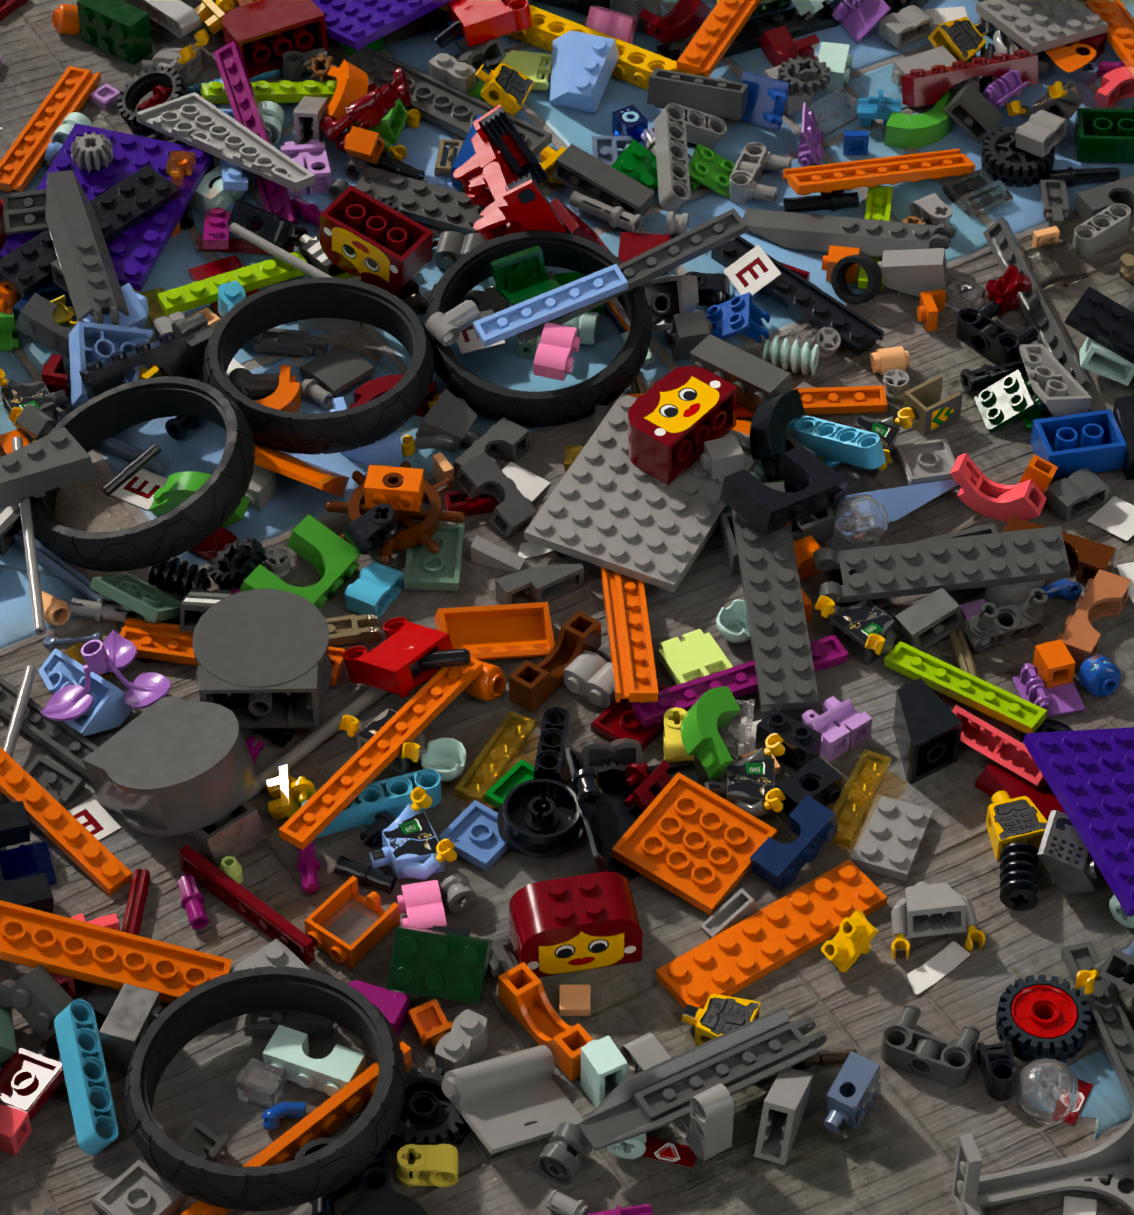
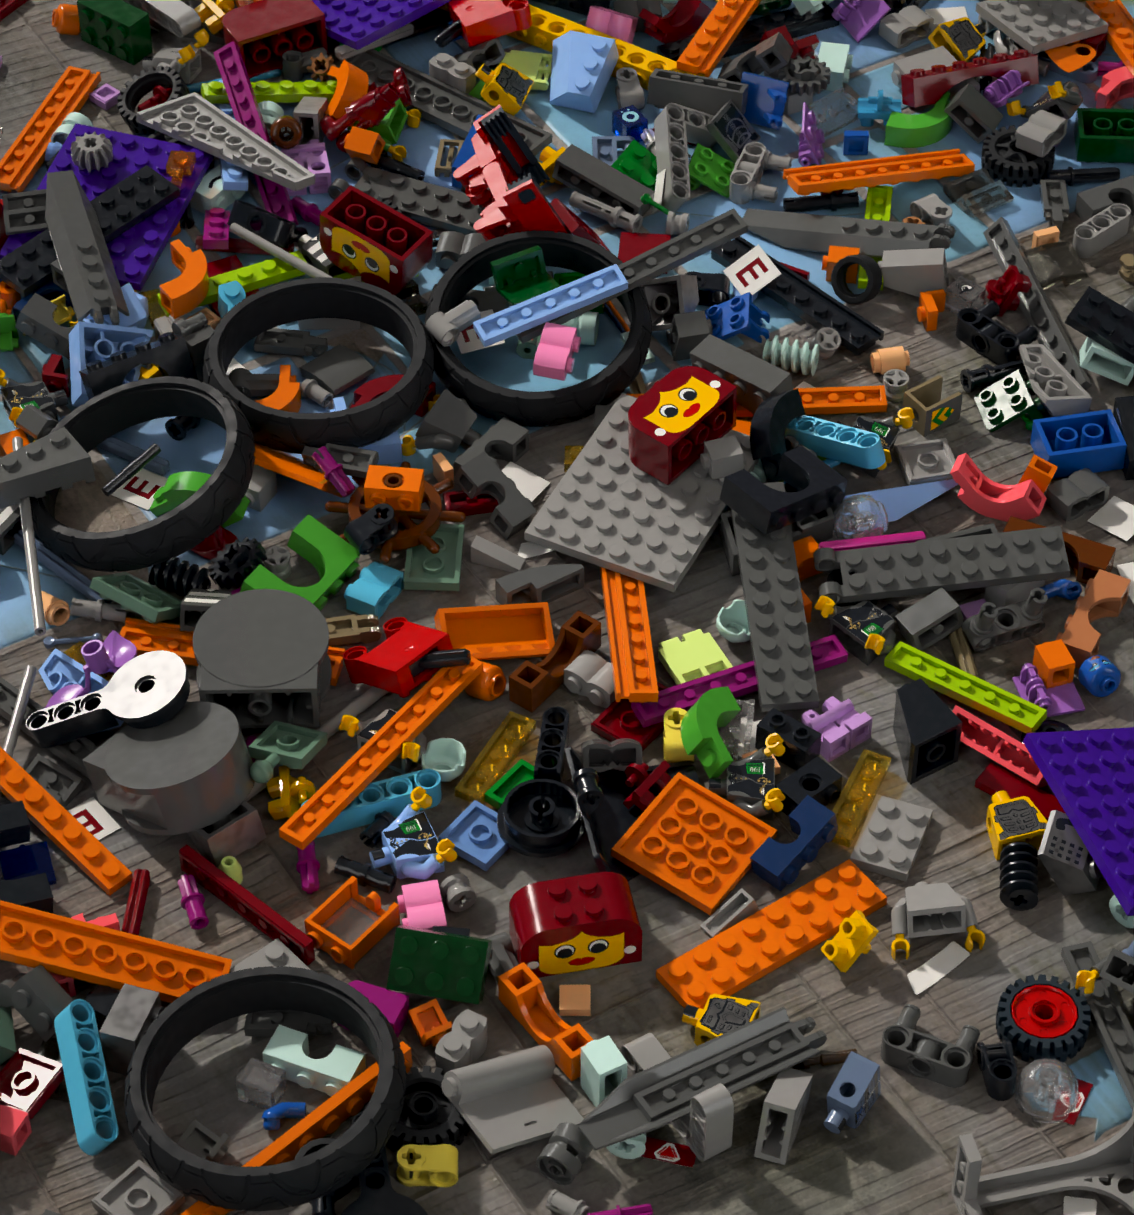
none -> beam [26,650,190,749]
none -> orange arch [159,239,209,319]
none -> sand green plate [248,721,327,783]
none -> reddish brown head [270,115,302,149]
none -> dark grey hinge [302,443,379,478]
none -> magenta axle [311,446,355,497]
none -> light grey axle [335,23,414,61]
none -> light grey piece [615,67,645,111]
none -> green hinge [641,193,669,215]
none -> white sticker [652,169,666,214]
none -> flat silver tile [705,100,761,163]
none -> dark grey arch [718,32,793,83]
none -> dark pink axle [818,531,926,551]

